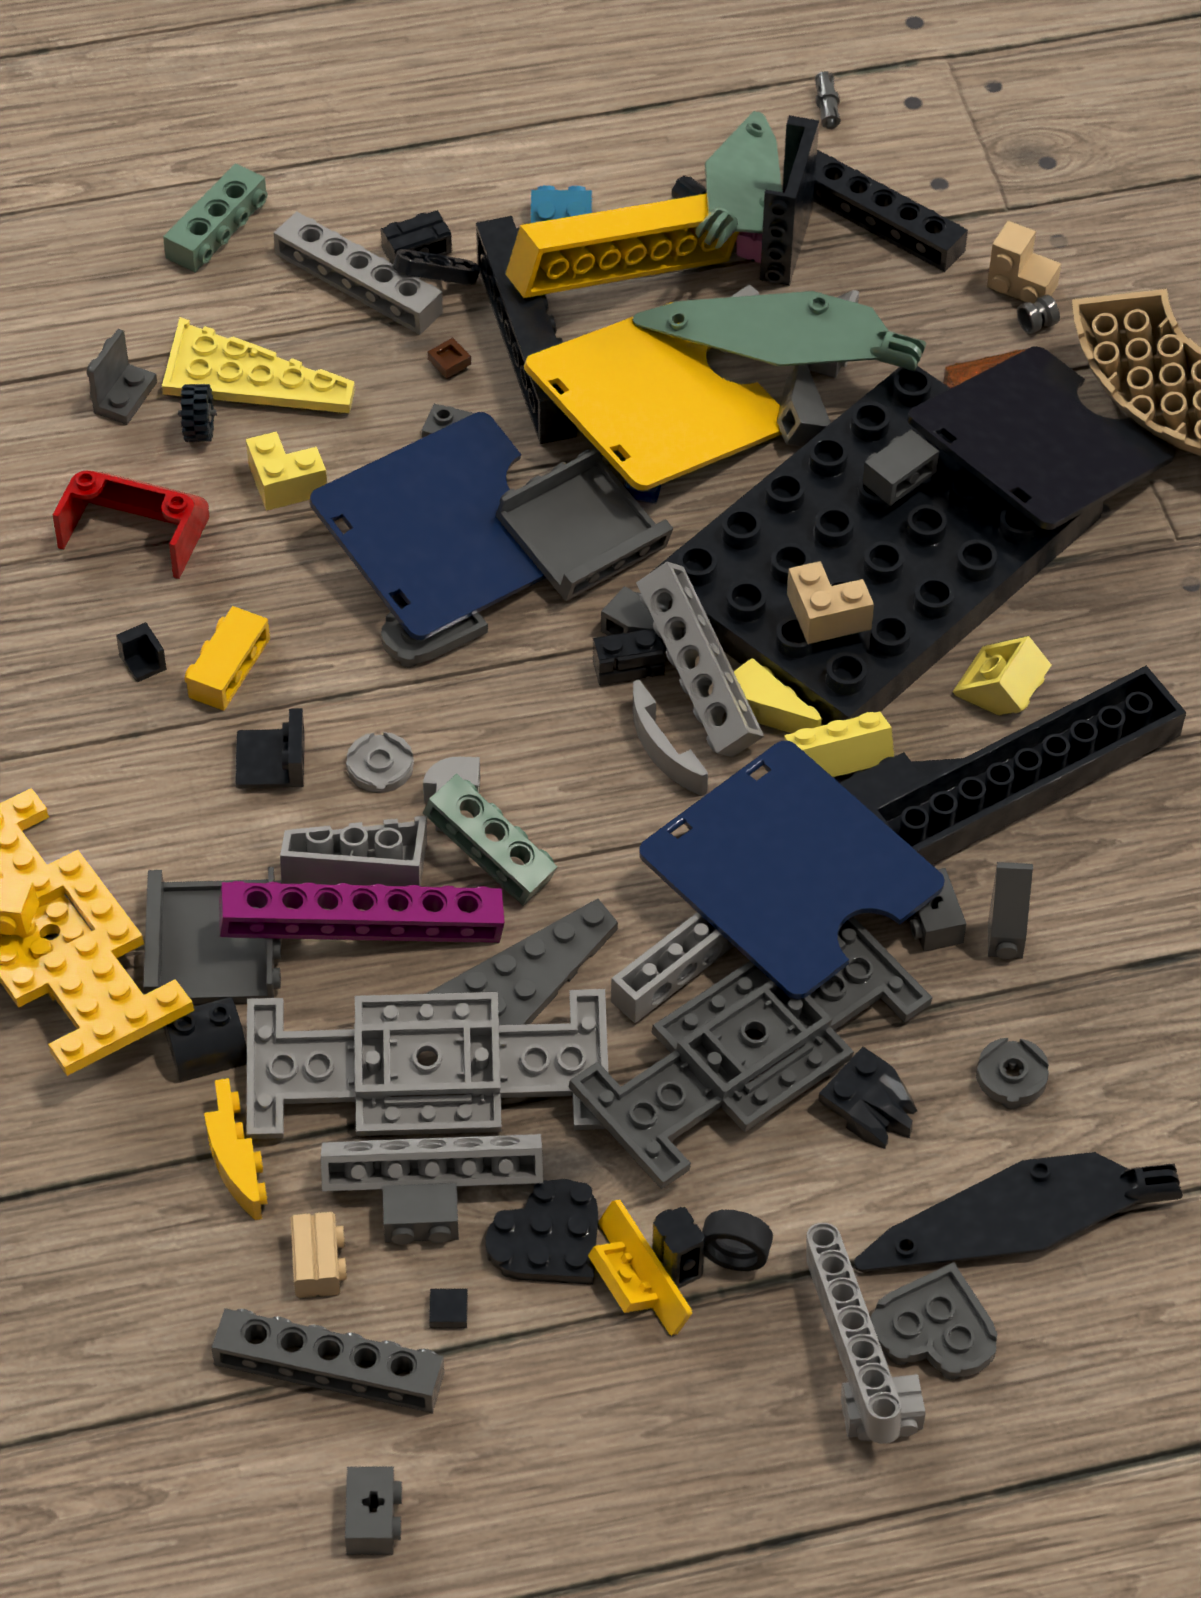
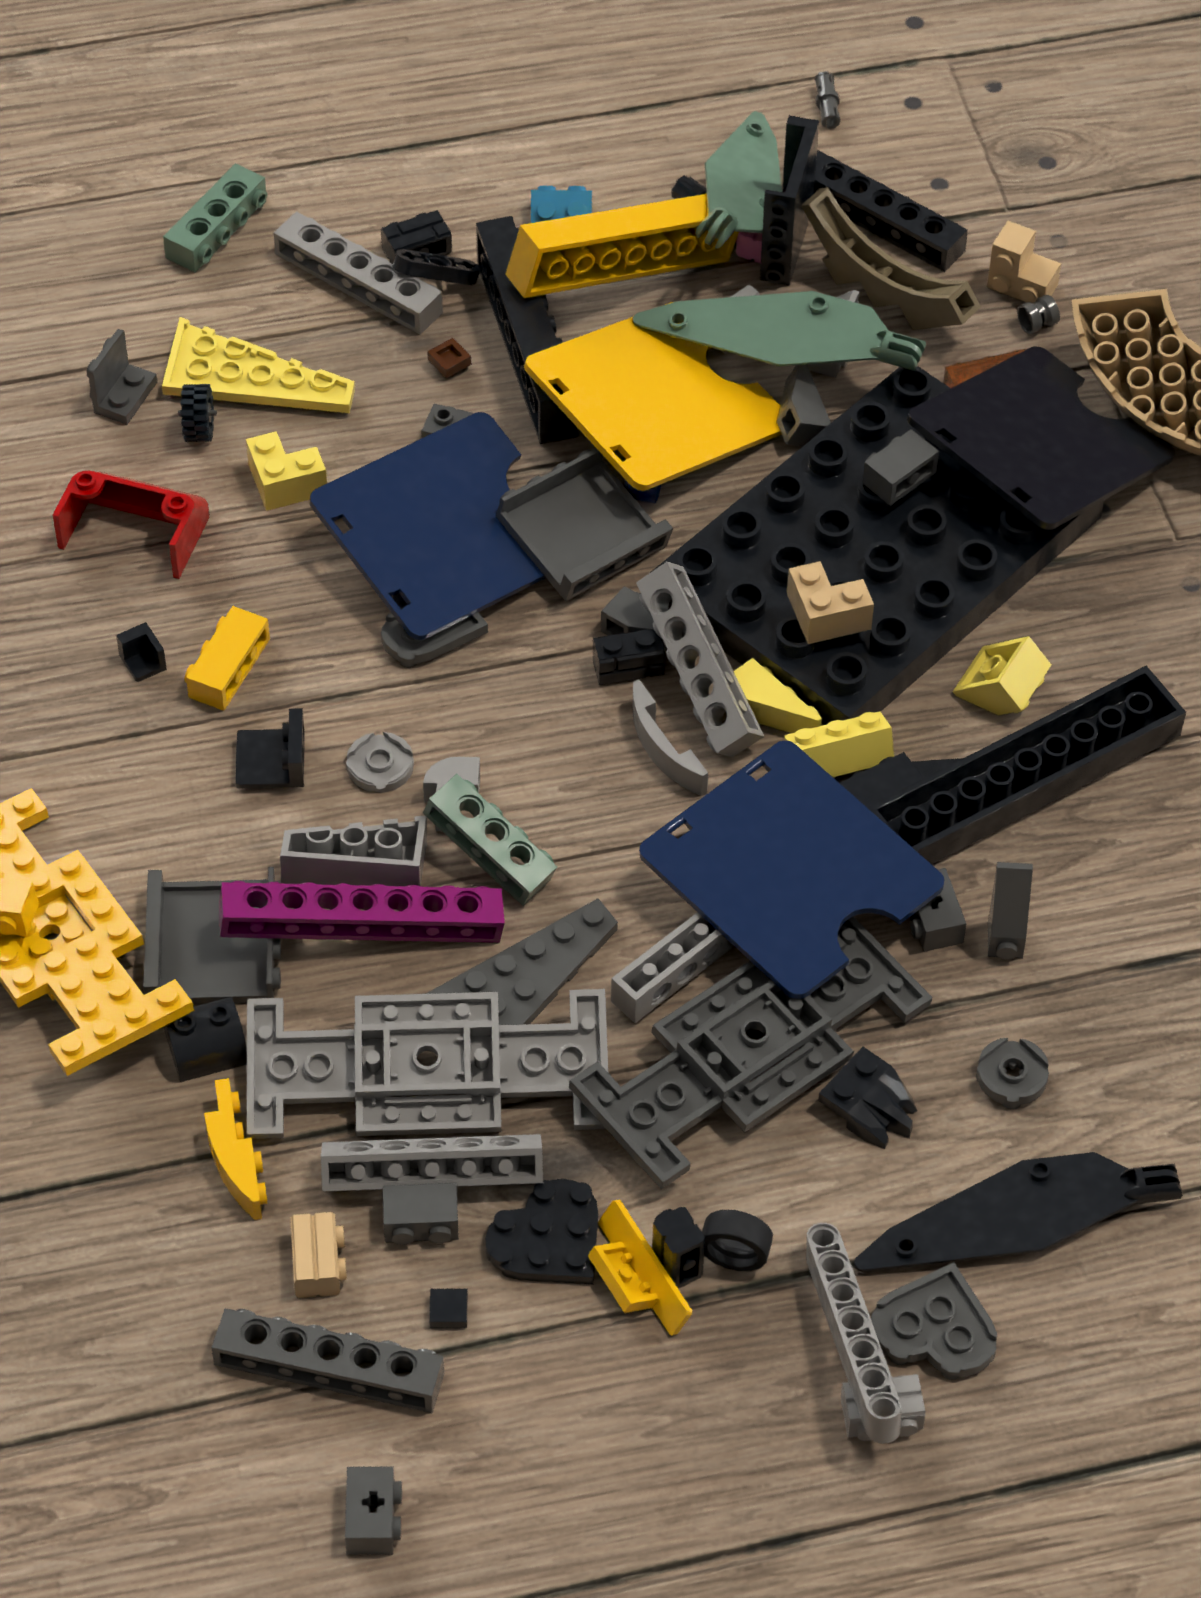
none -> dark tan arch [801,187,981,330]

